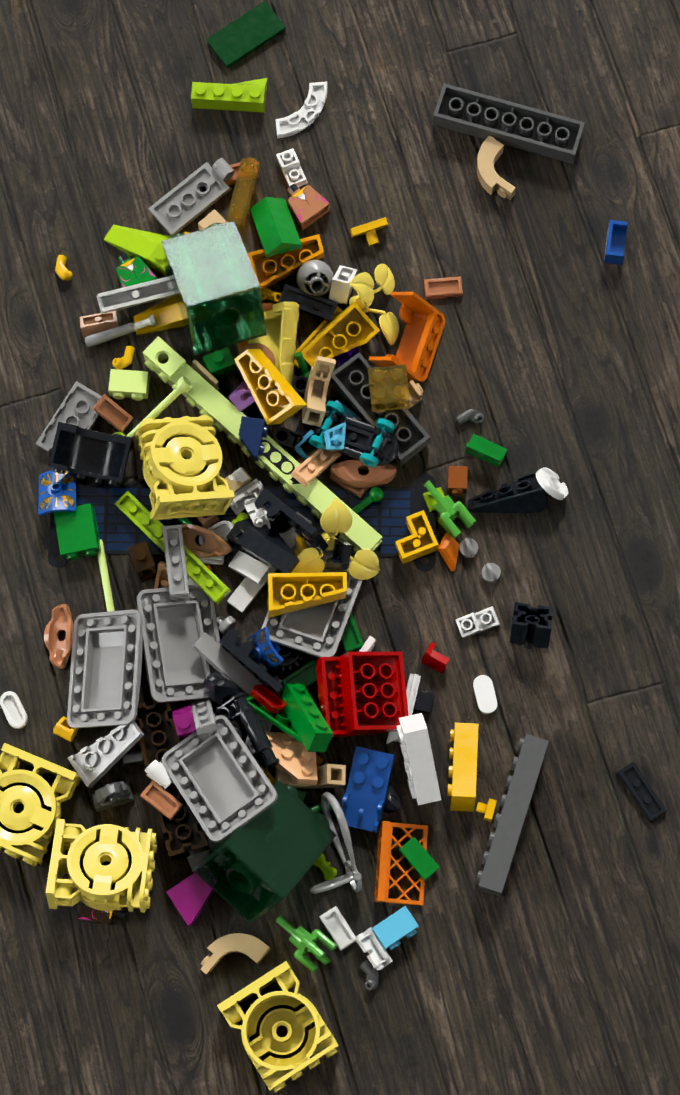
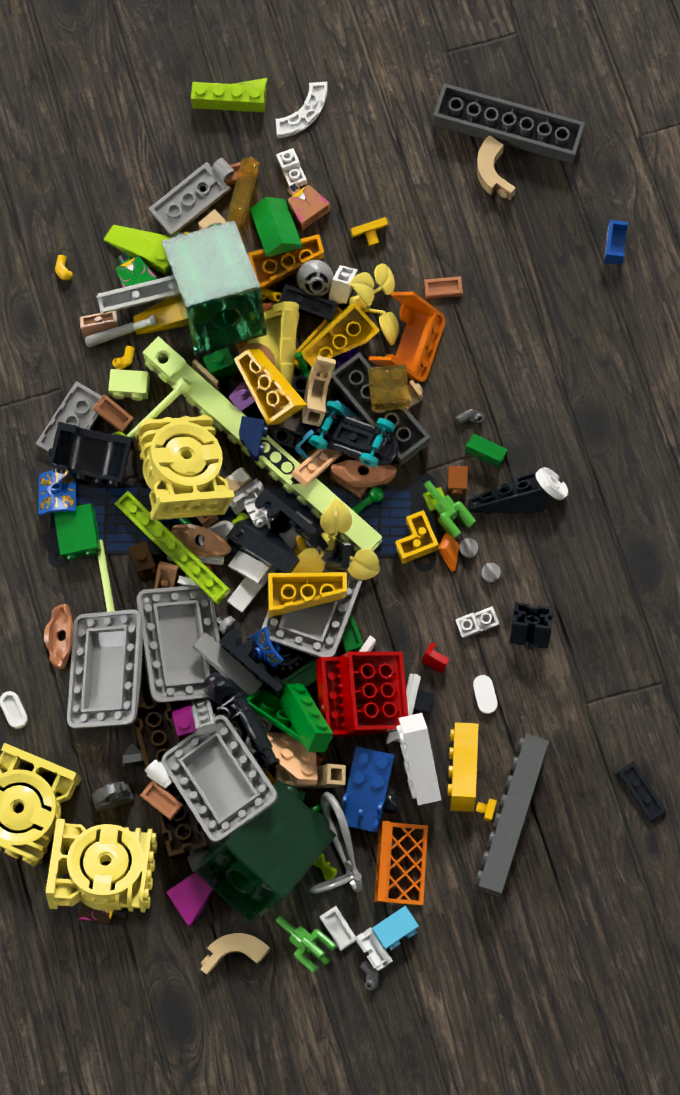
yellow brick [53,717,79,742] -> none
light grey wing [68,721,144,788] -> none
light grey tile [162,525,189,599] -> none
dark green tile [206,1,286,68] -> none
light yellow brick [217,961,339,1092] -> none
red tile [251,684,285,714] -> none
medium azure piece [323,422,346,450] -> none
green tile [399,837,439,880] -> none

